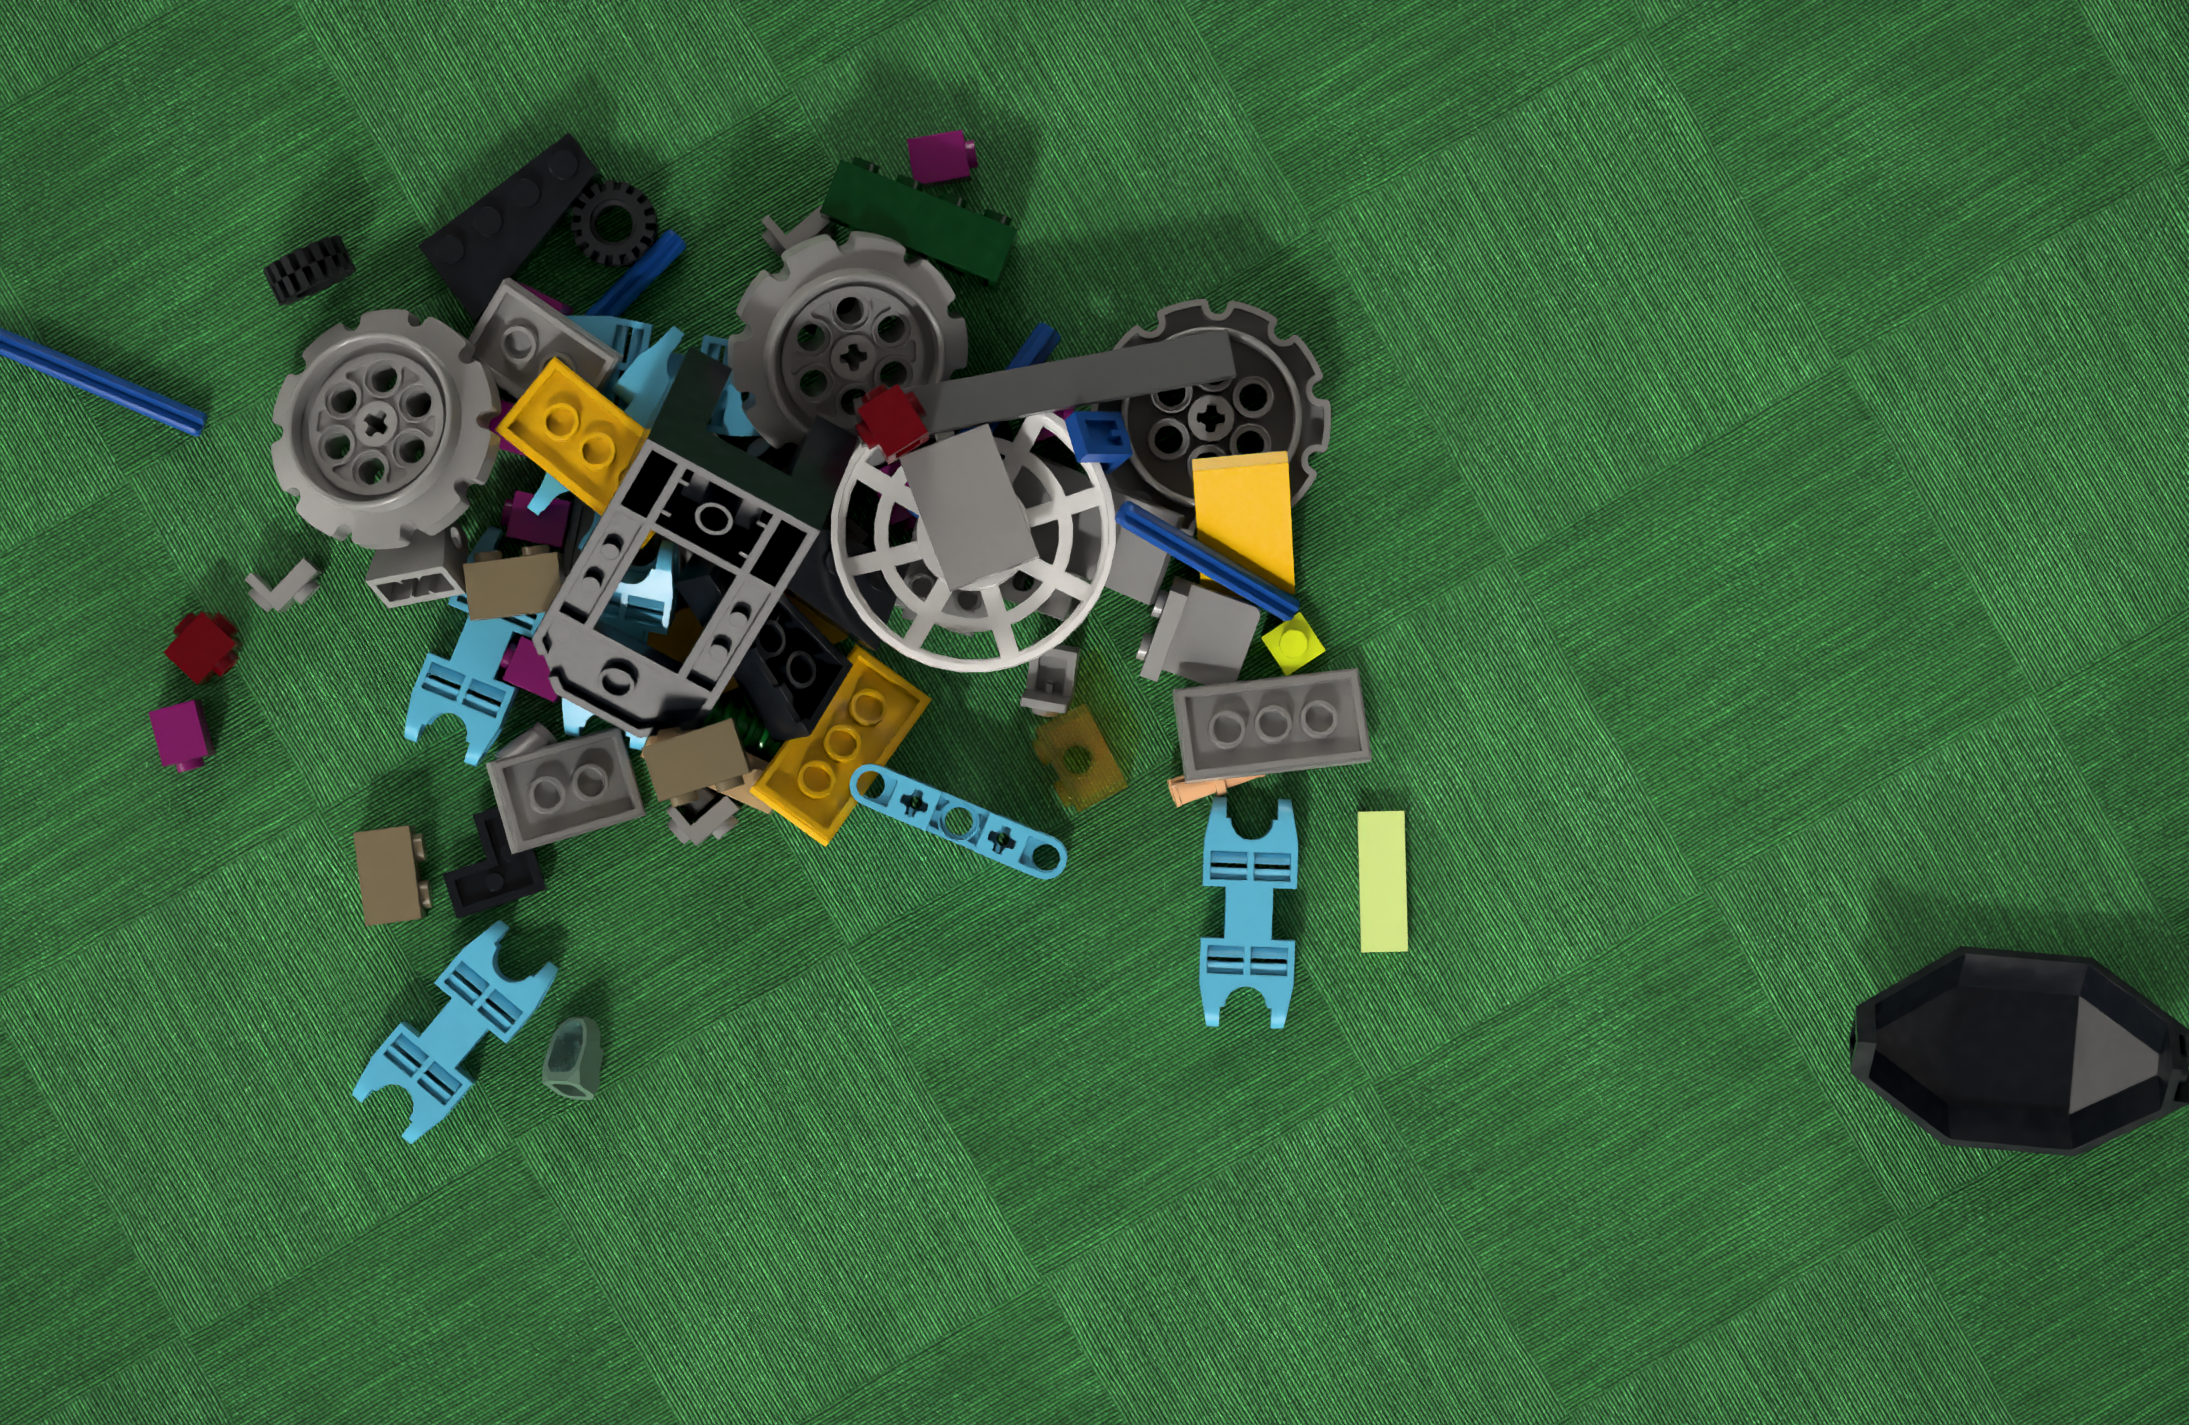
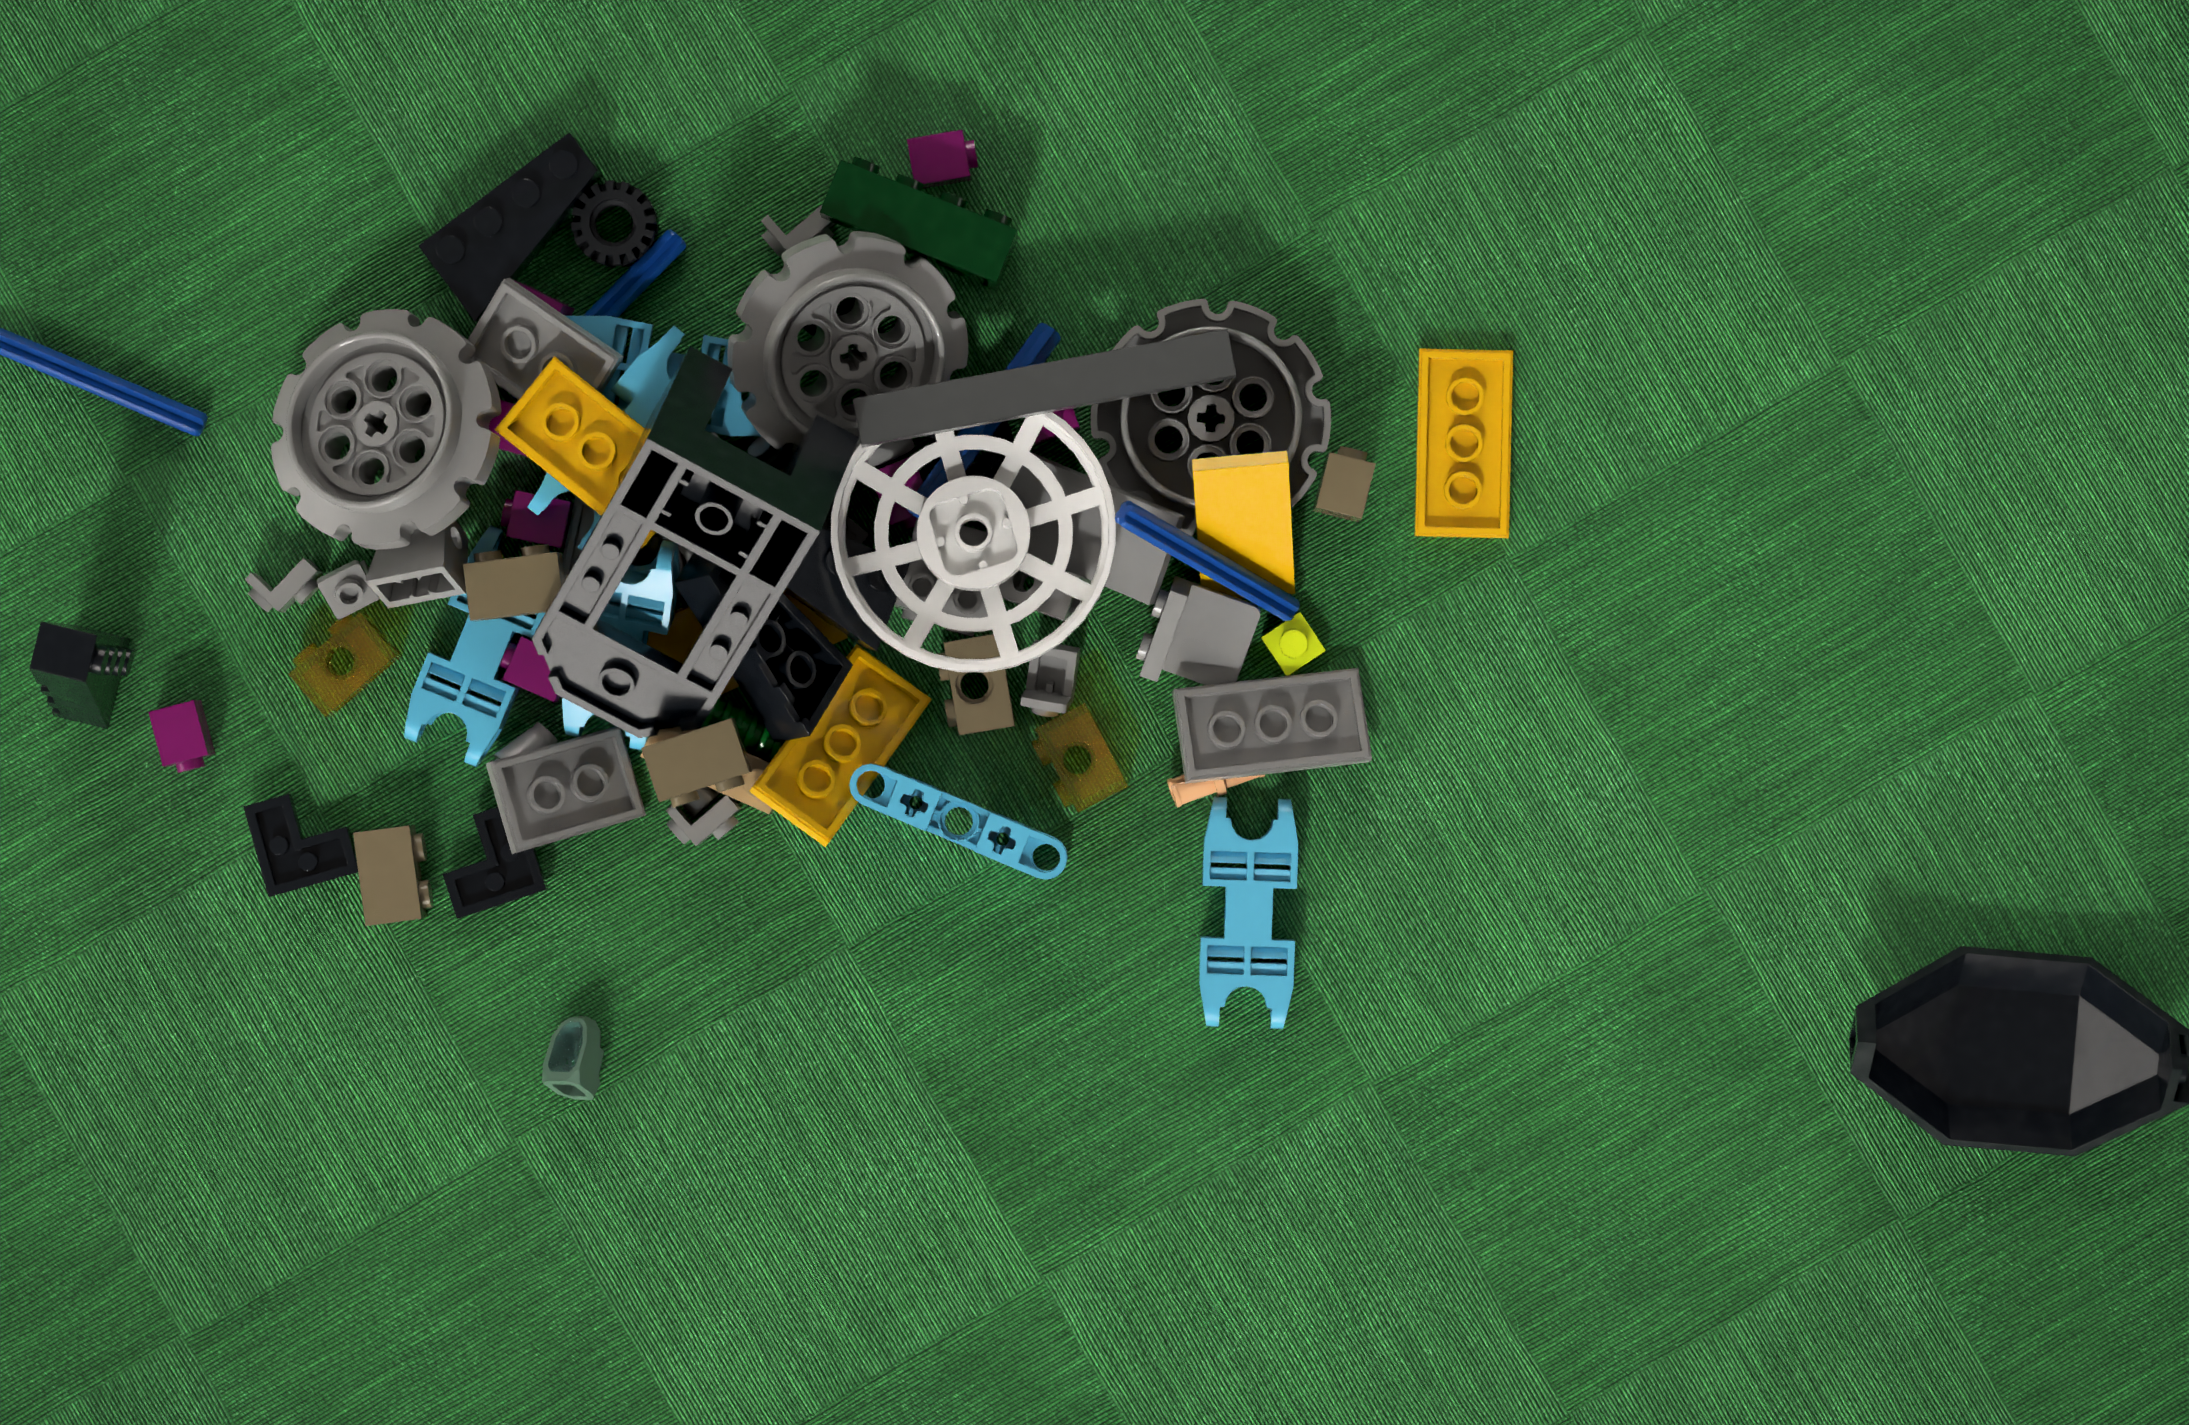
dark red brick [163,611,243,685] -> none
black tyre [263,235,356,306] -> none
medium azure piece [352,920,559,1145] -> none
dark red brick [855,384,929,465] -> none
light grey tile [899,423,1039,592] -> none
blue bracket [1065,411,1133,474] -> none
yellowish green tile [1357,810,1408,953] -> none
none -> black wedge [29,621,134,729]
none -> black plate [244,794,358,897]
none -> clear yellow brick [288,613,402,717]
none -> light grey bracket [317,560,380,620]
none -> dark tan brick [937,634,1015,735]
none -> dark tan brick [1313,446,1376,522]
none -> yellow tile [1414,348,1513,539]

